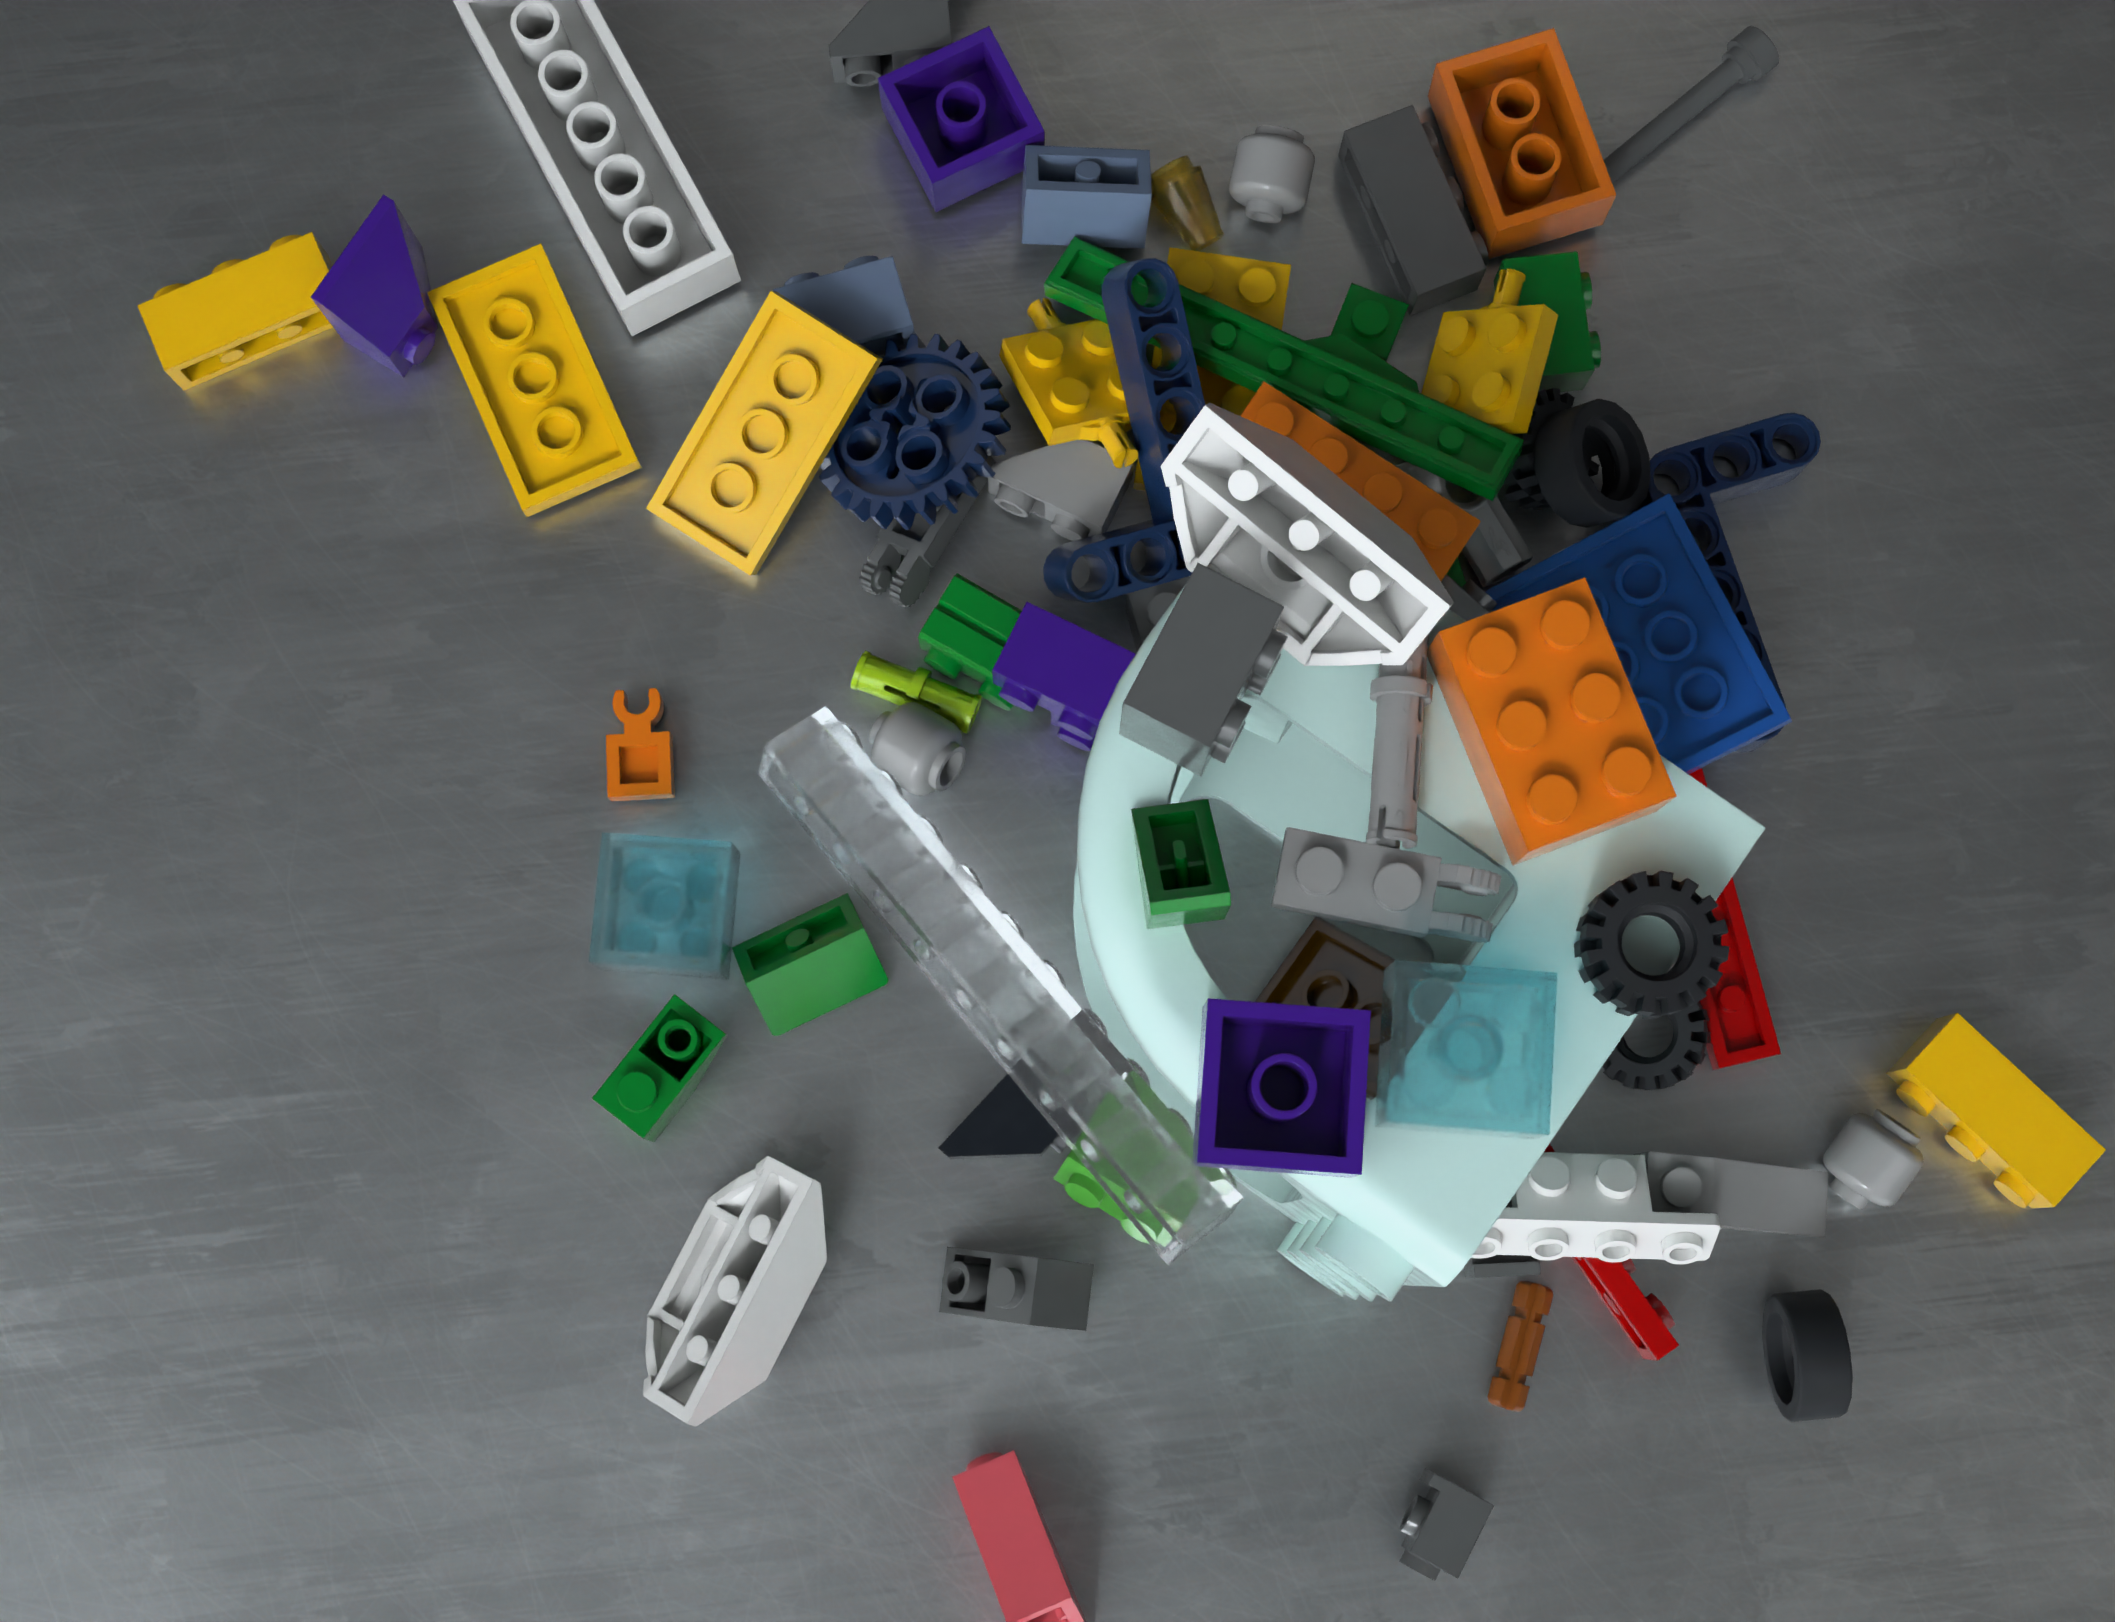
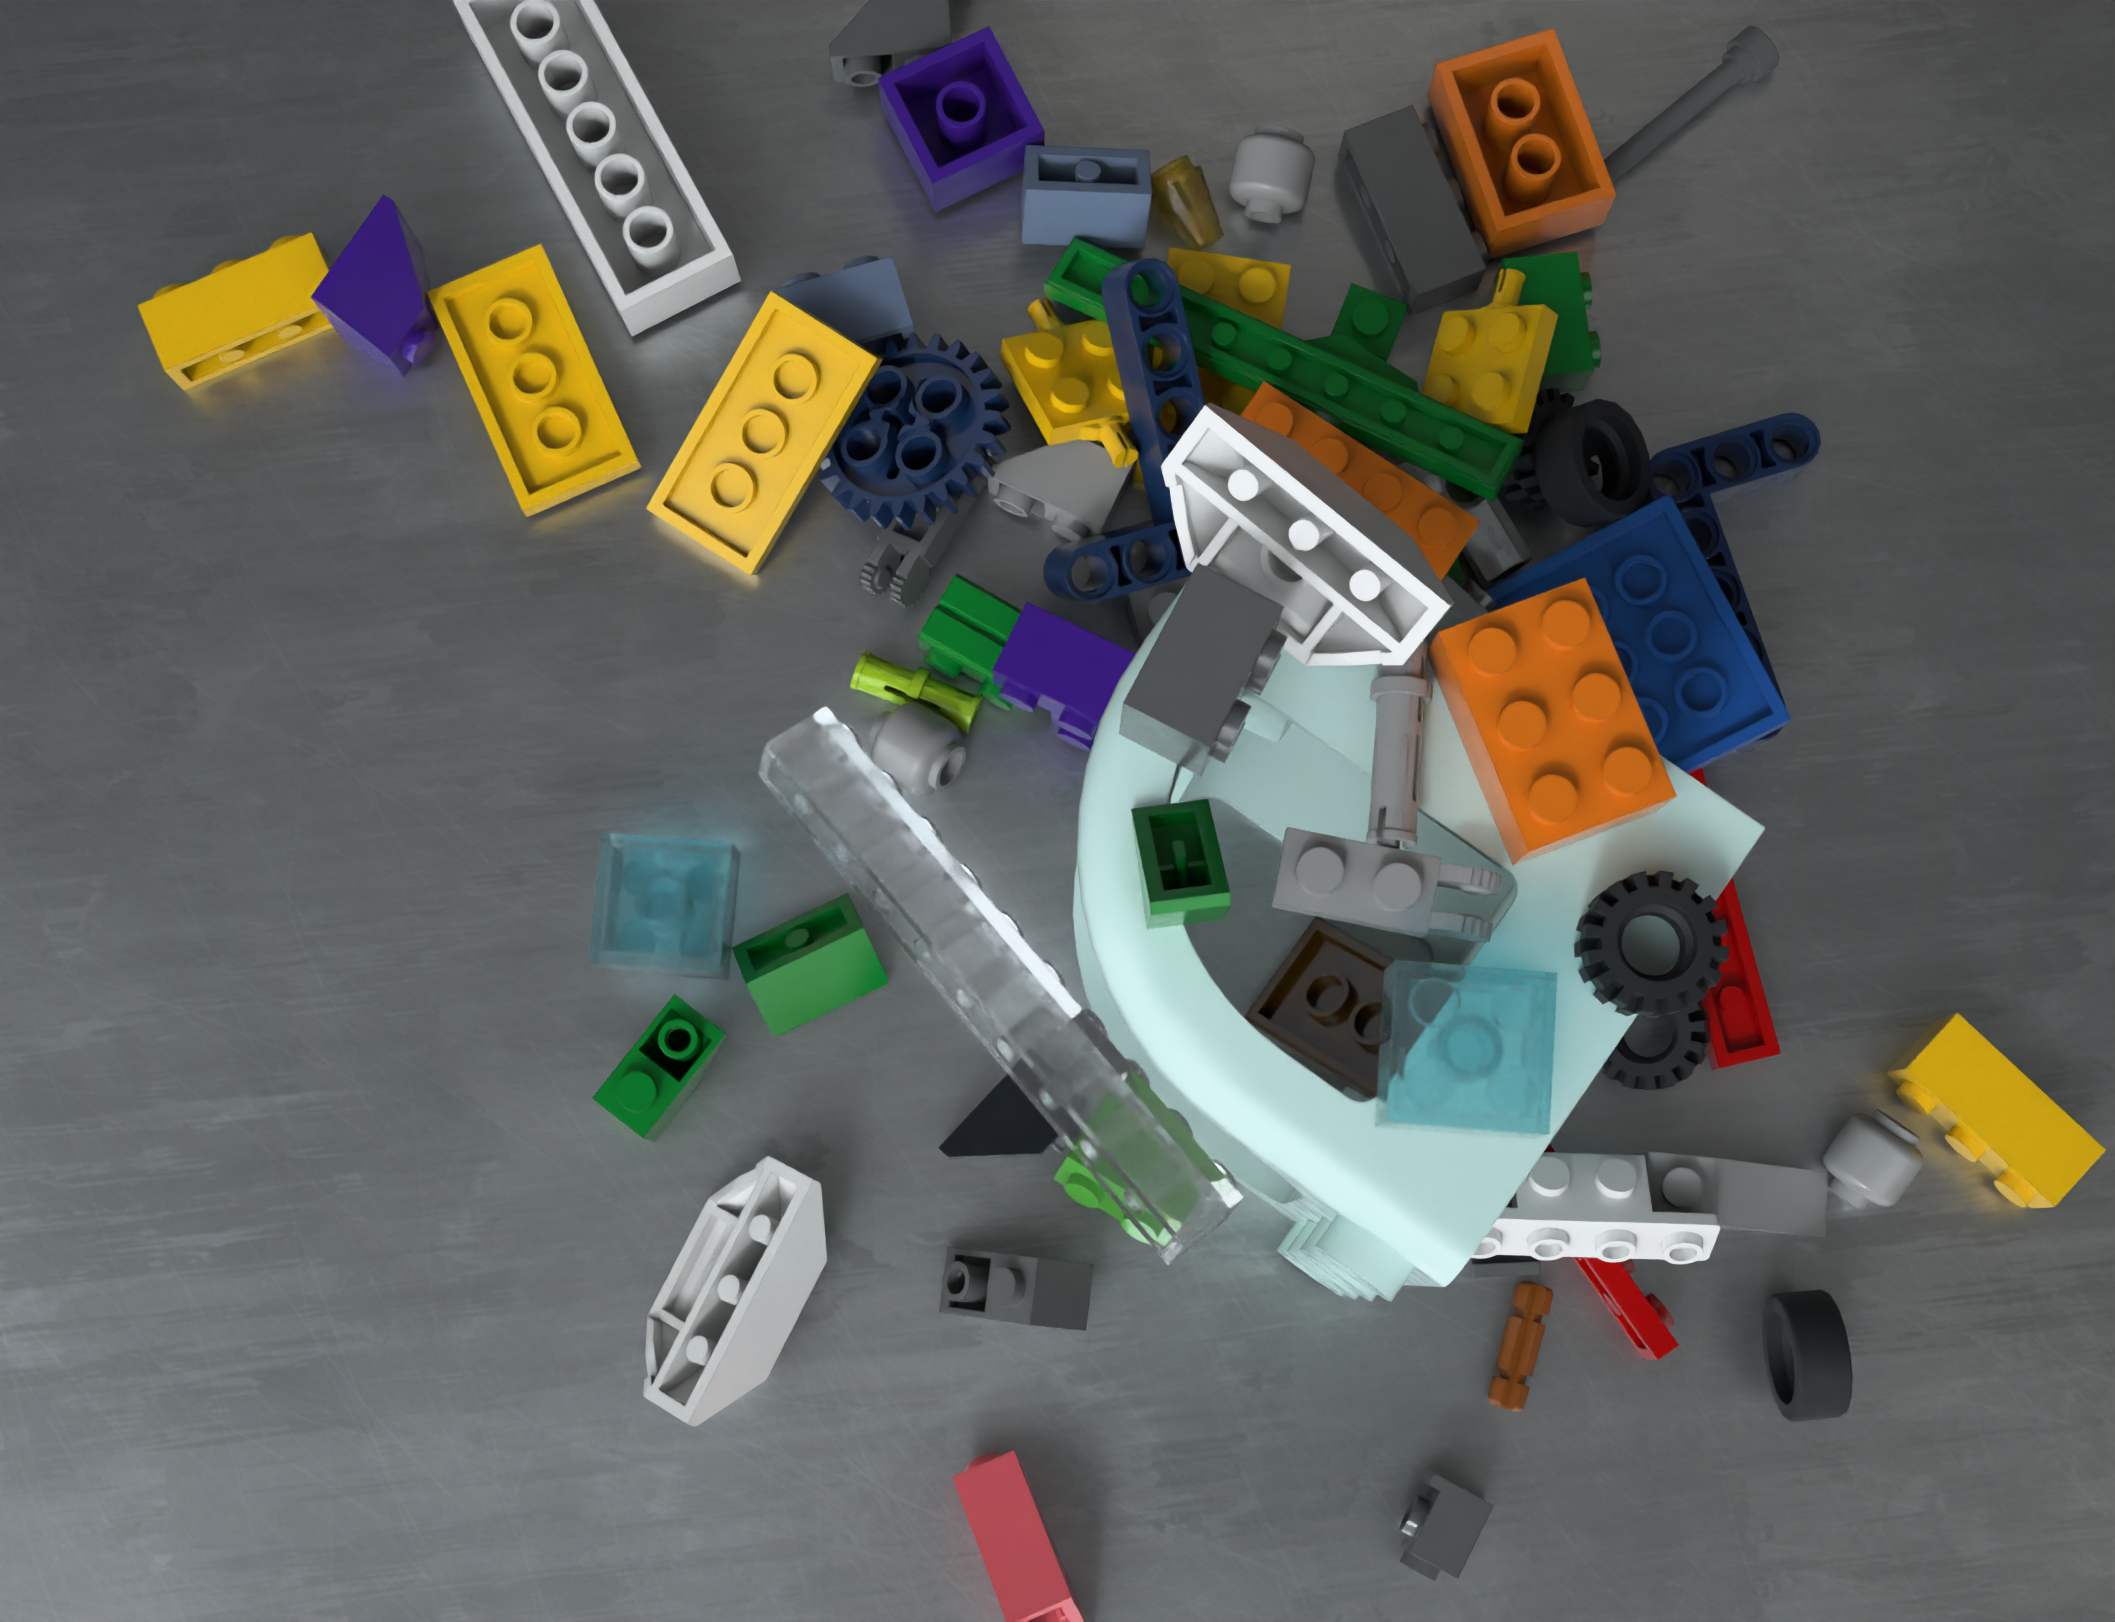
orange plate [606,688,675,802] -> none
dark purple brick [1192,998,1371,1178] -> none

